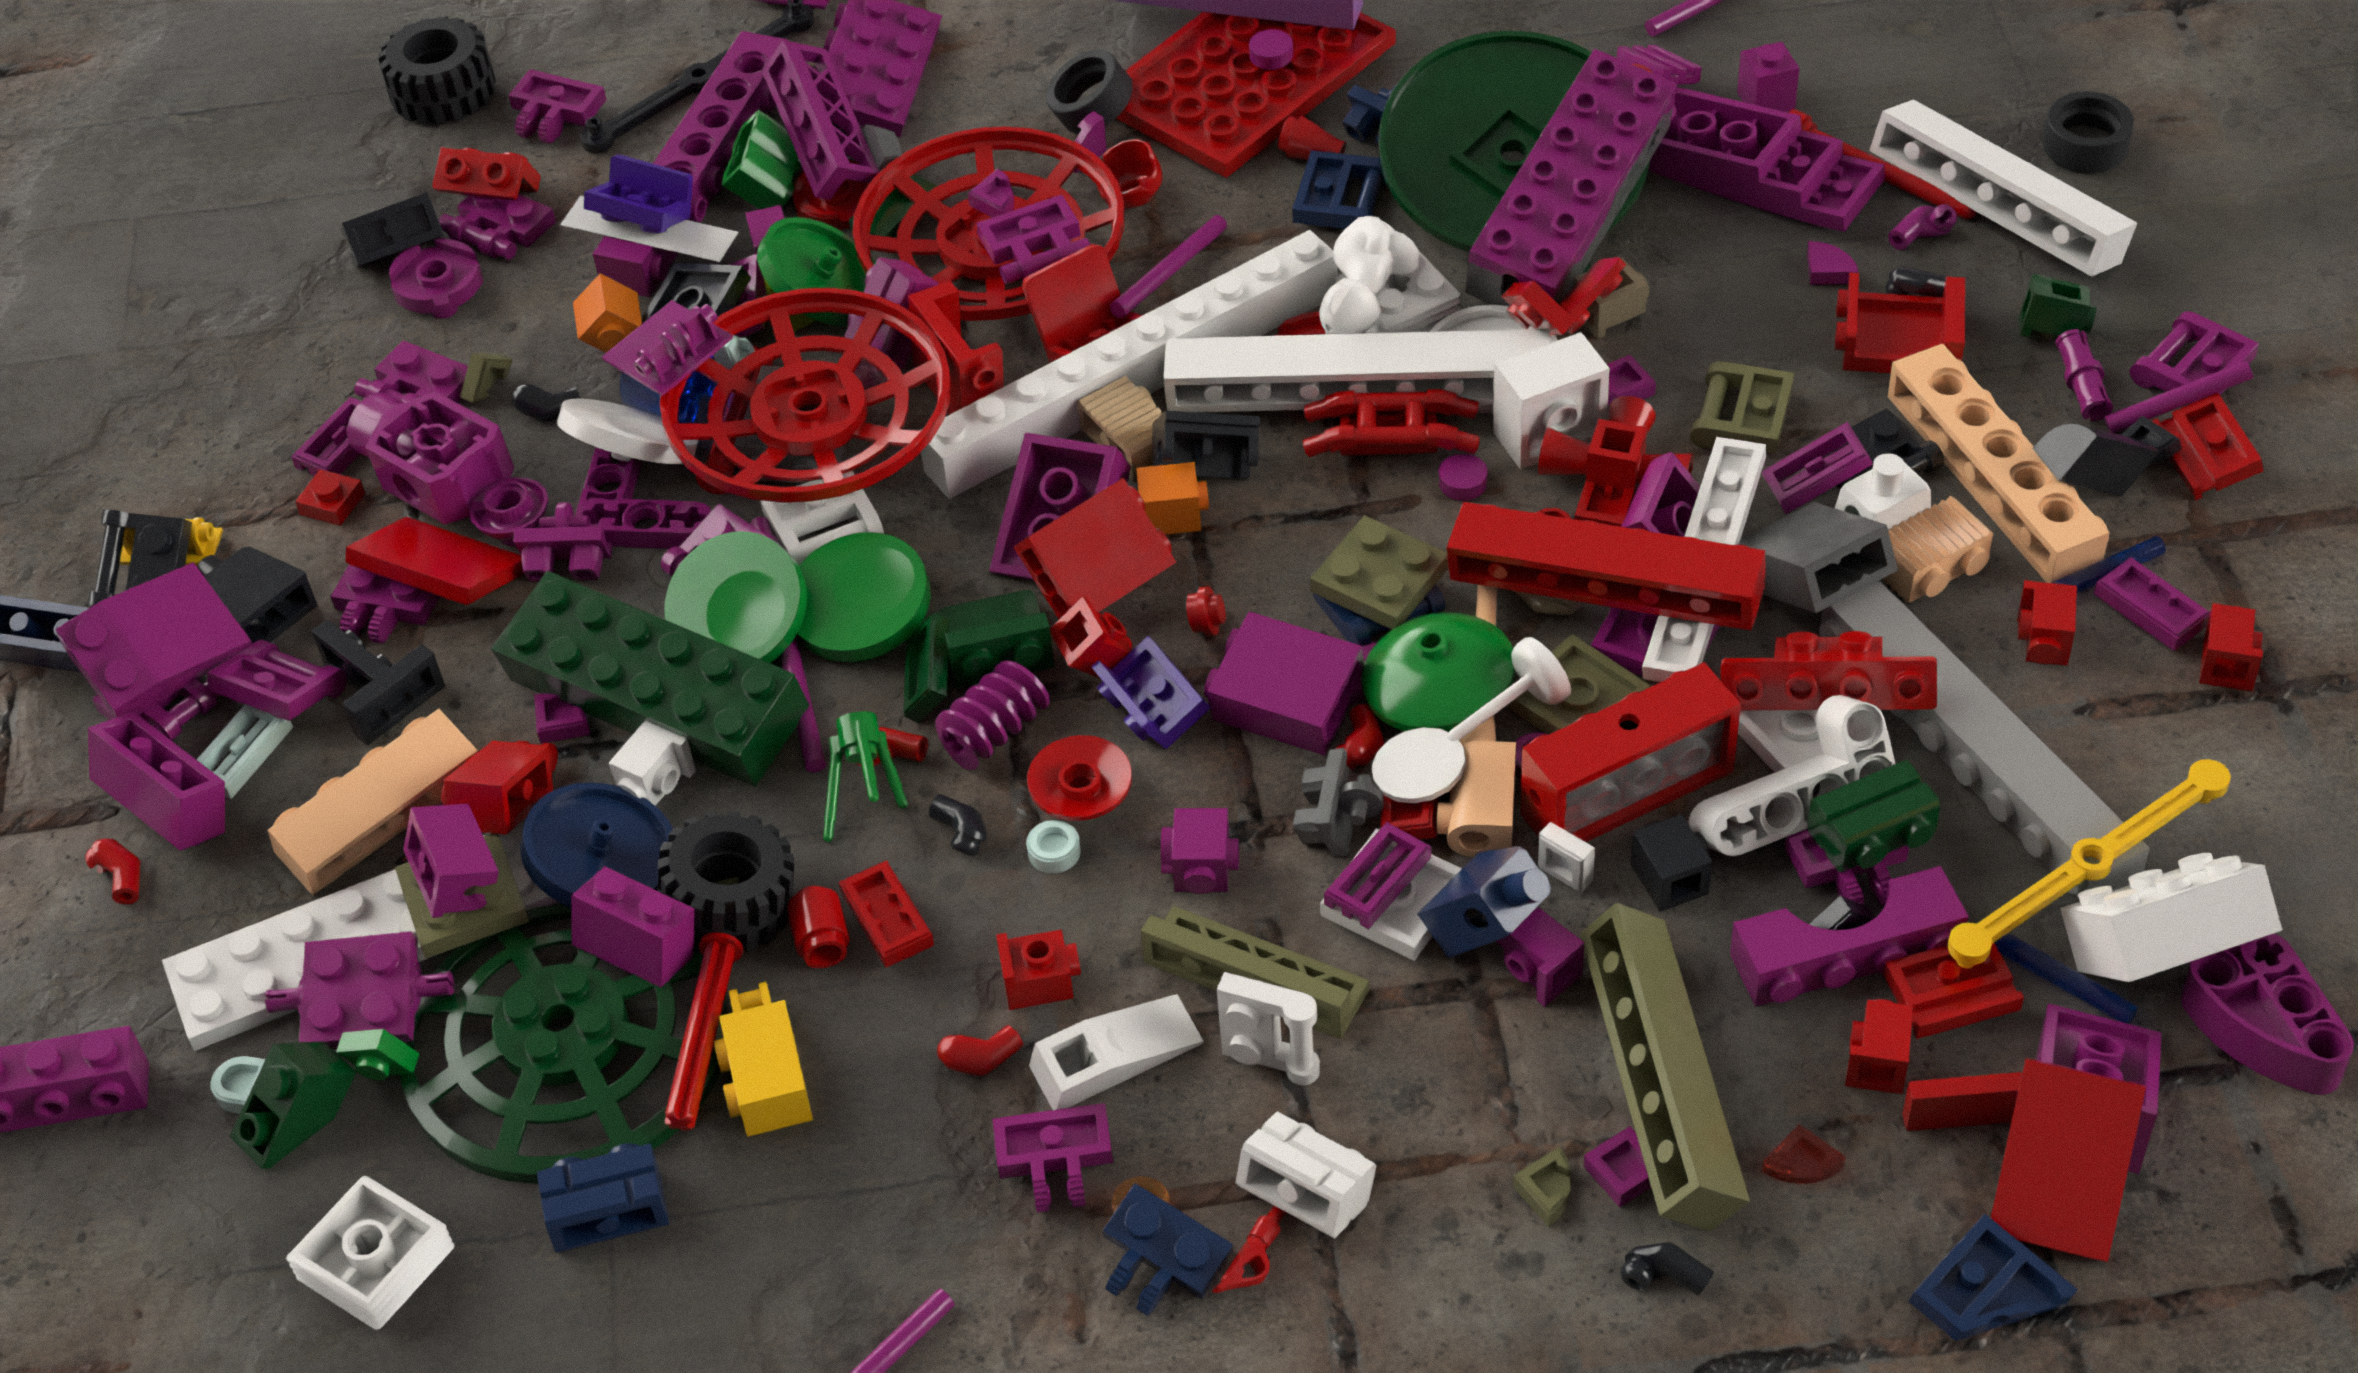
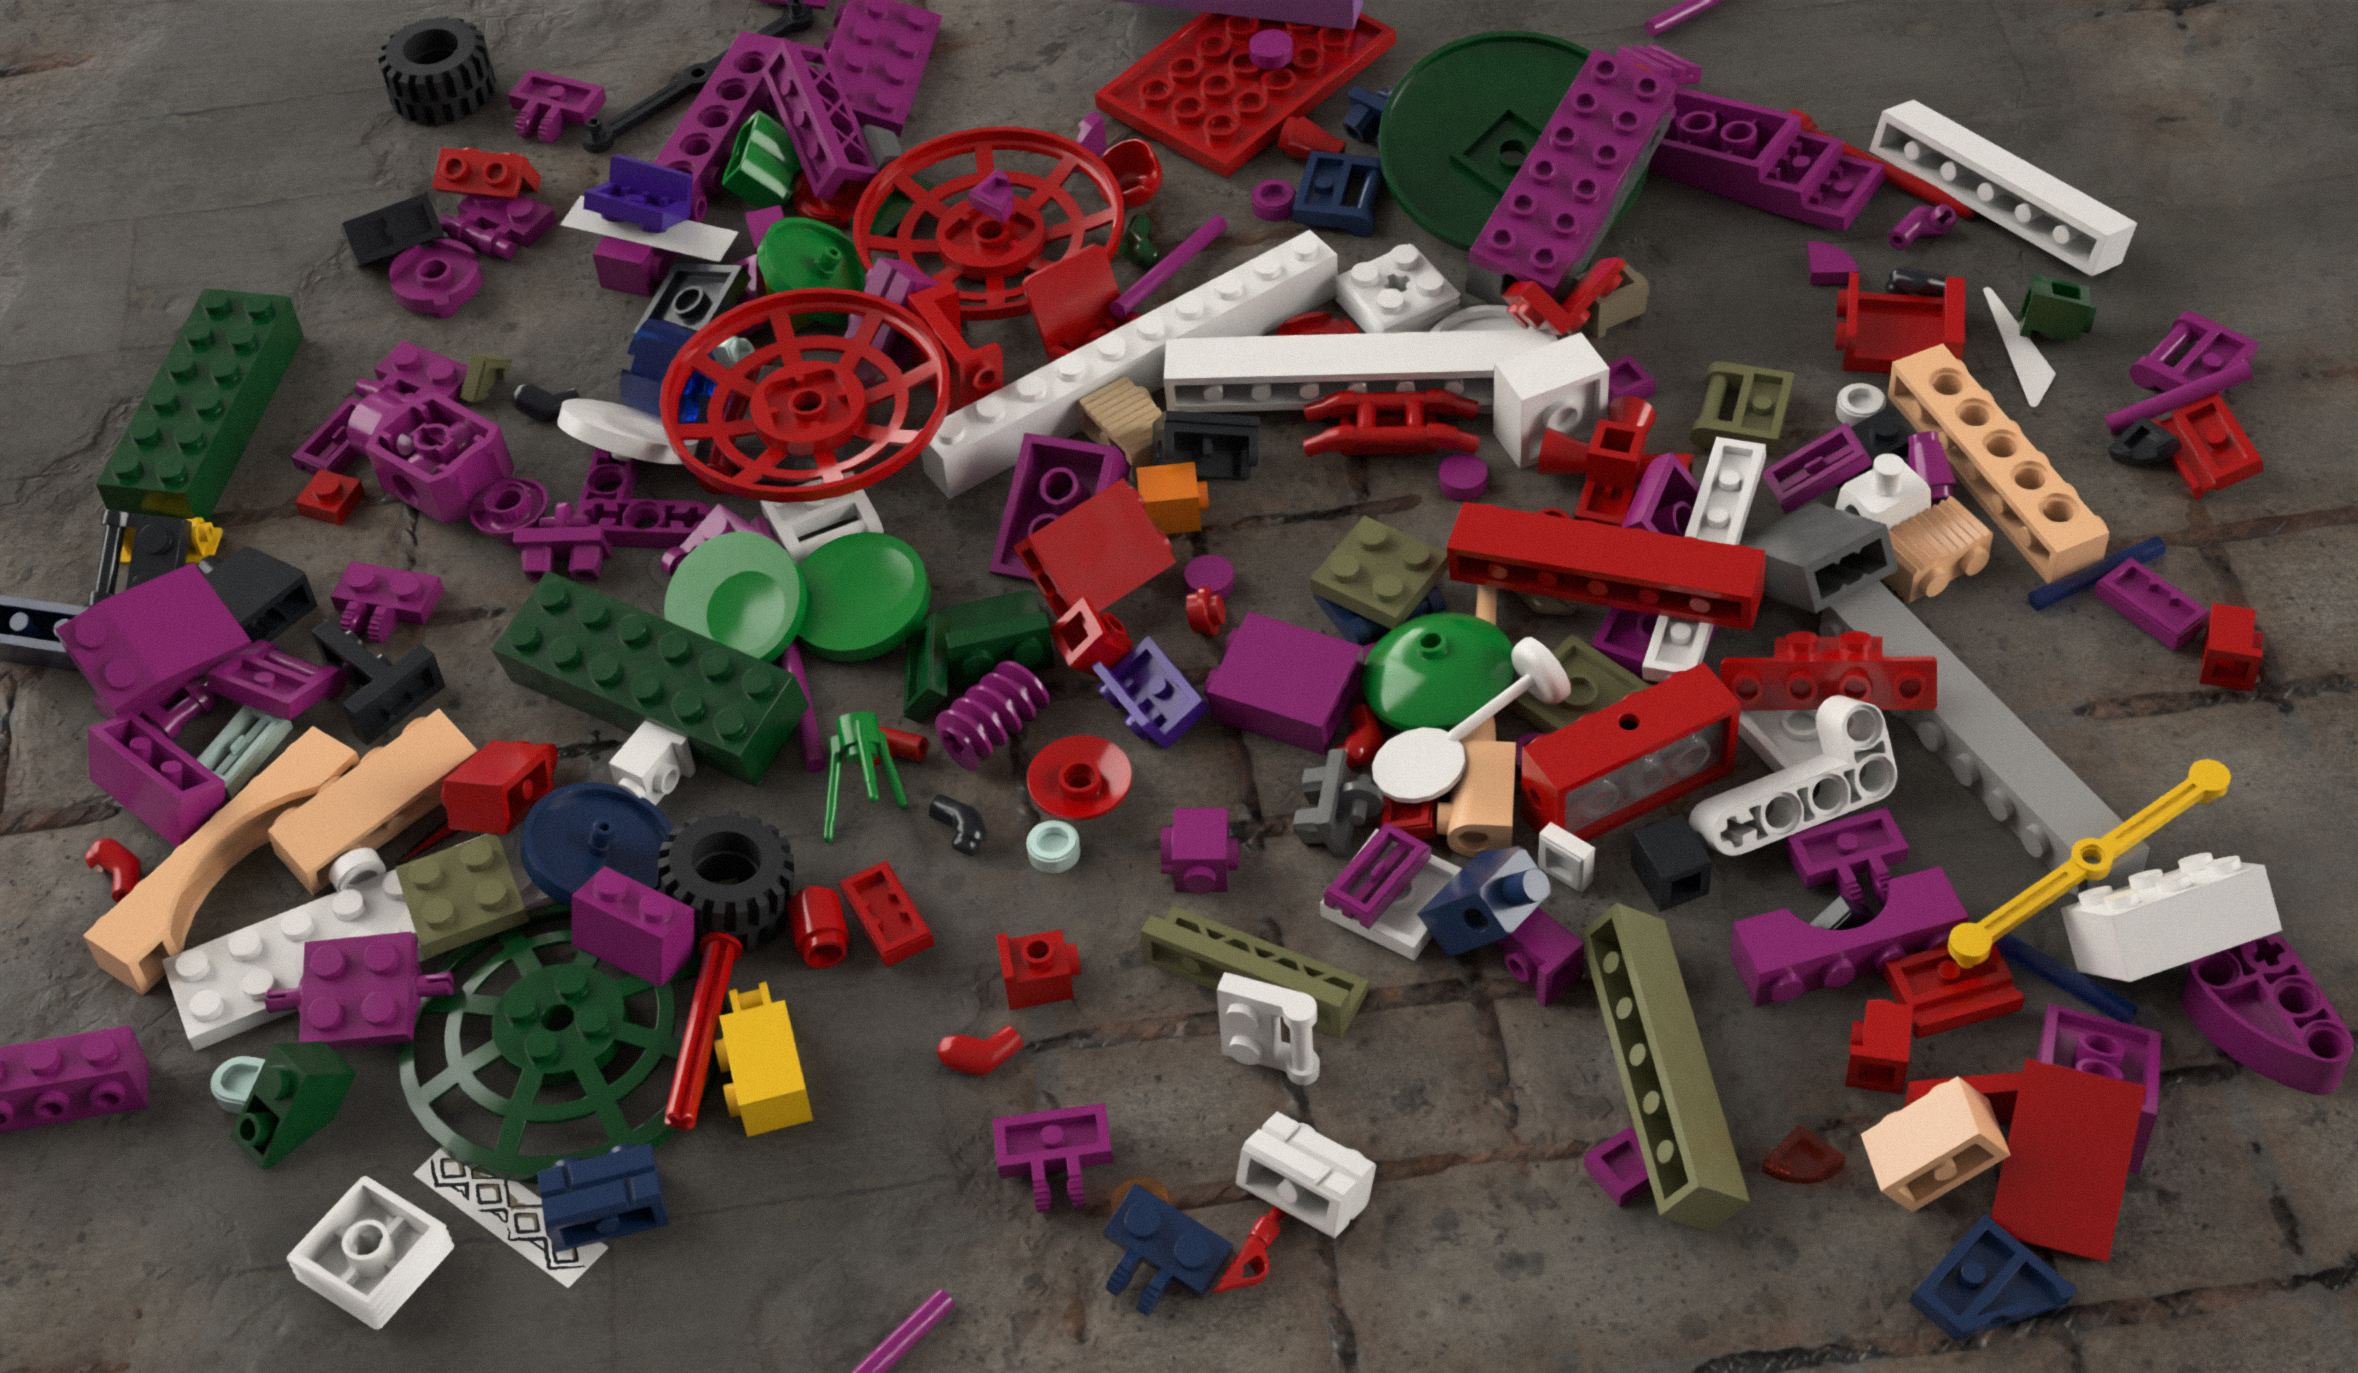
green plate [336,1029,419,1081] -> none
red tile [345,516,524,606] -> none
magenta hinge [403,804,499,918] -> none
magenta tile [534,693,591,744] -> none
orange brick [573,273,643,353] -> none
magenta hinge [602,300,733,396] -> none
magenta plate [977,195,1090,284] -> none
white slope [1029,994,1203,1110] -> none
black tyre [1046,49,1133,134] -> none
white animal [1319,216,1419,334] -> none
olive tile [1513,1147,1571,1227] -> none
black arm [1620,1242,1714,1296] -> none
magenta brick [1737,41,1800,112] -> none
dark green brick [1807,760,1941,873] -> none
red brick [2017,580,2077,666] -> none
black brick [2033,424,2160,496] -> none
black tyre [2042,91,2135,173] -> none
magenta pin [2056,329,2113,422] -> none
none -> light nougat arch [83,726,360,995]
none -> dark green brick [96,288,304,522]
none -> white tile [329,848,386,893]
none -> white sticker [413,1149,609,1288]
none -> dark green arm [1119,215,1160,270]
none -> magenta tile [1184,555,1235,600]
none -> magenta tile [1251,180,1296,222]
none -> white tile [1836,383,1886,427]
none -> light nougat brick [1861,1076,2010,1213]
none -> magenta cone [1908,431,1958,507]
none -> white sticker [1983,287,2056,407]

